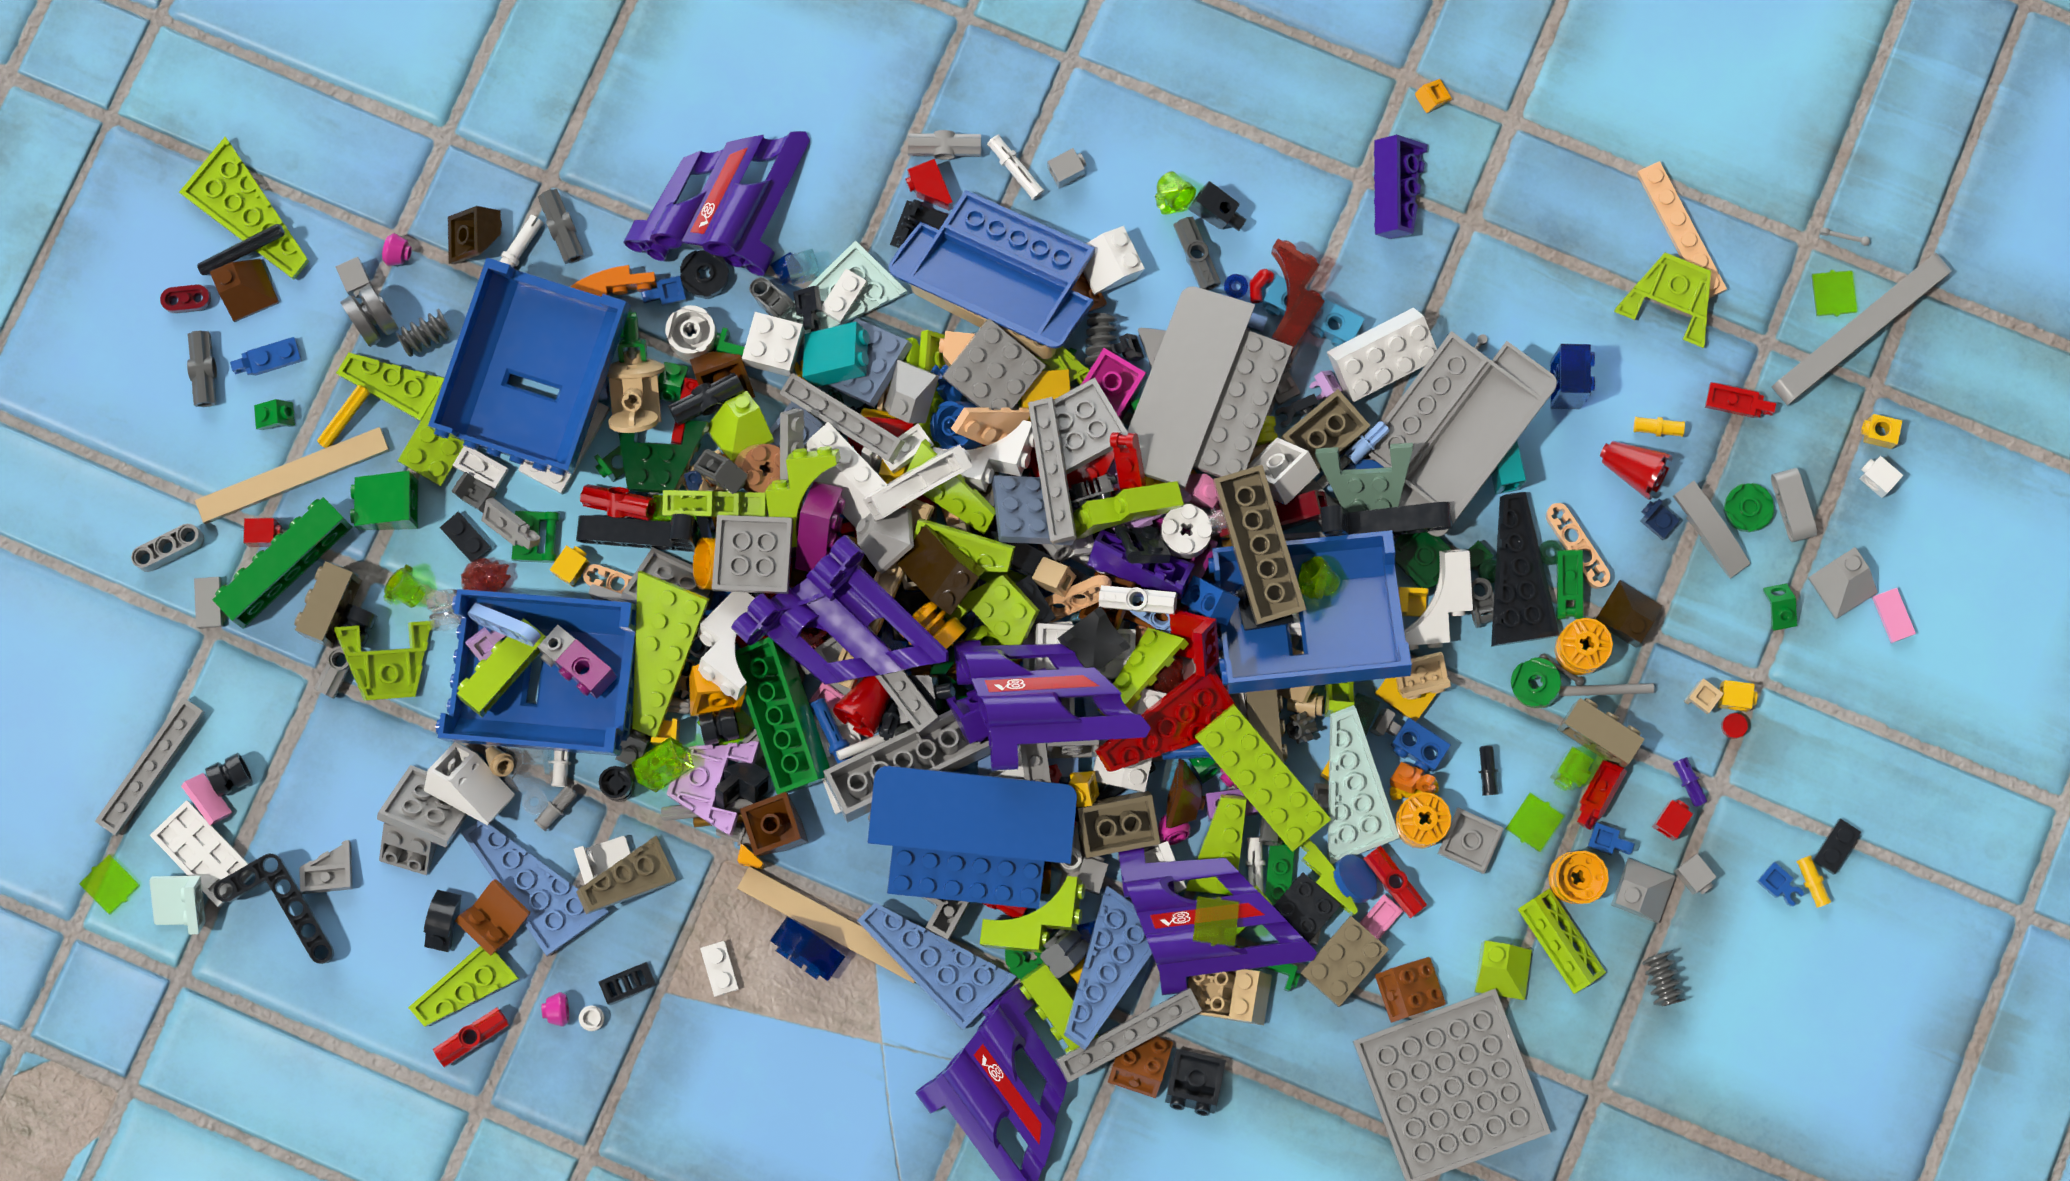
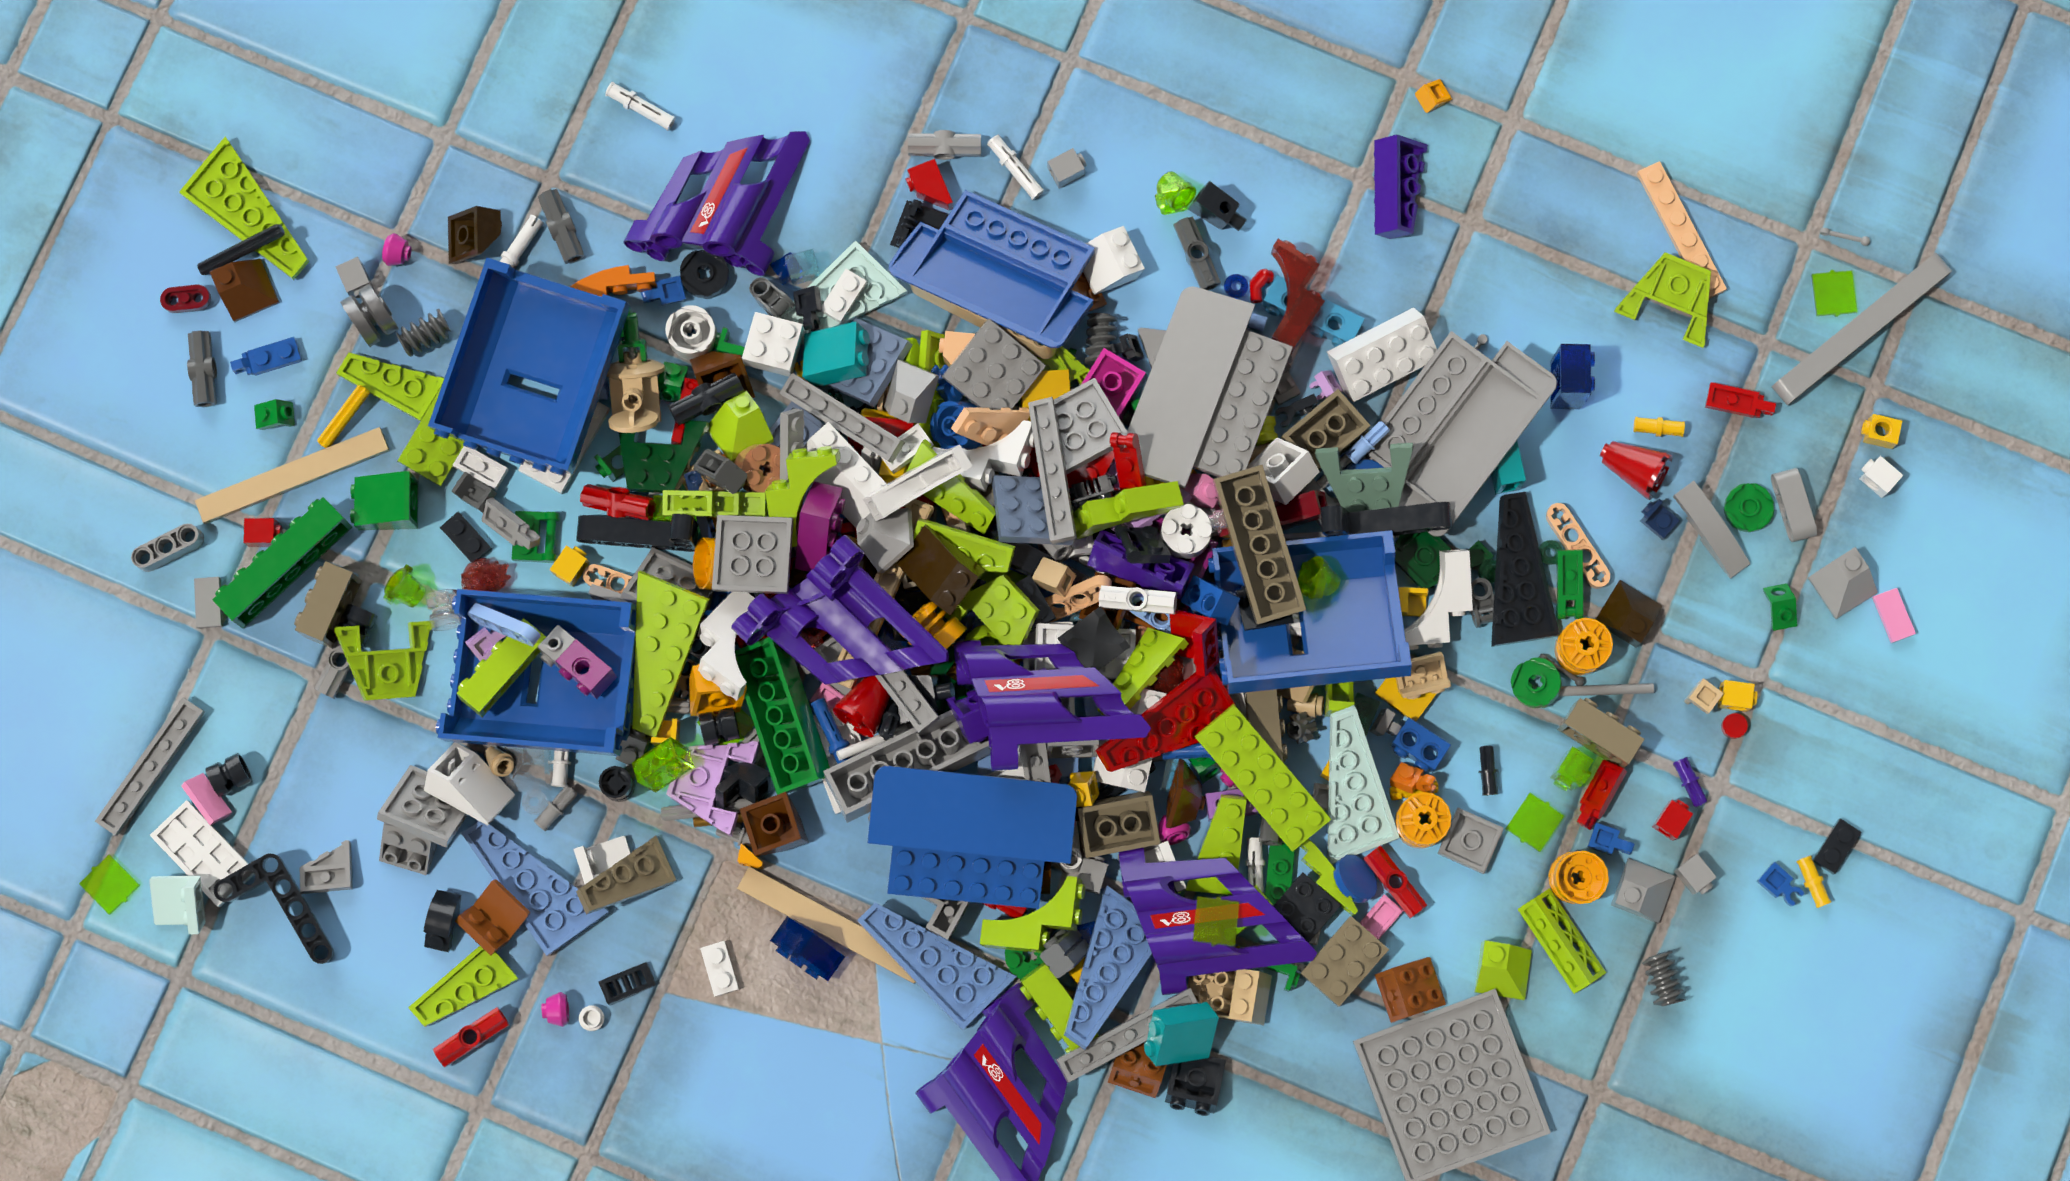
none -> white pin [605,82,676,131]
none -> teal brick [1144,1002,1219,1066]

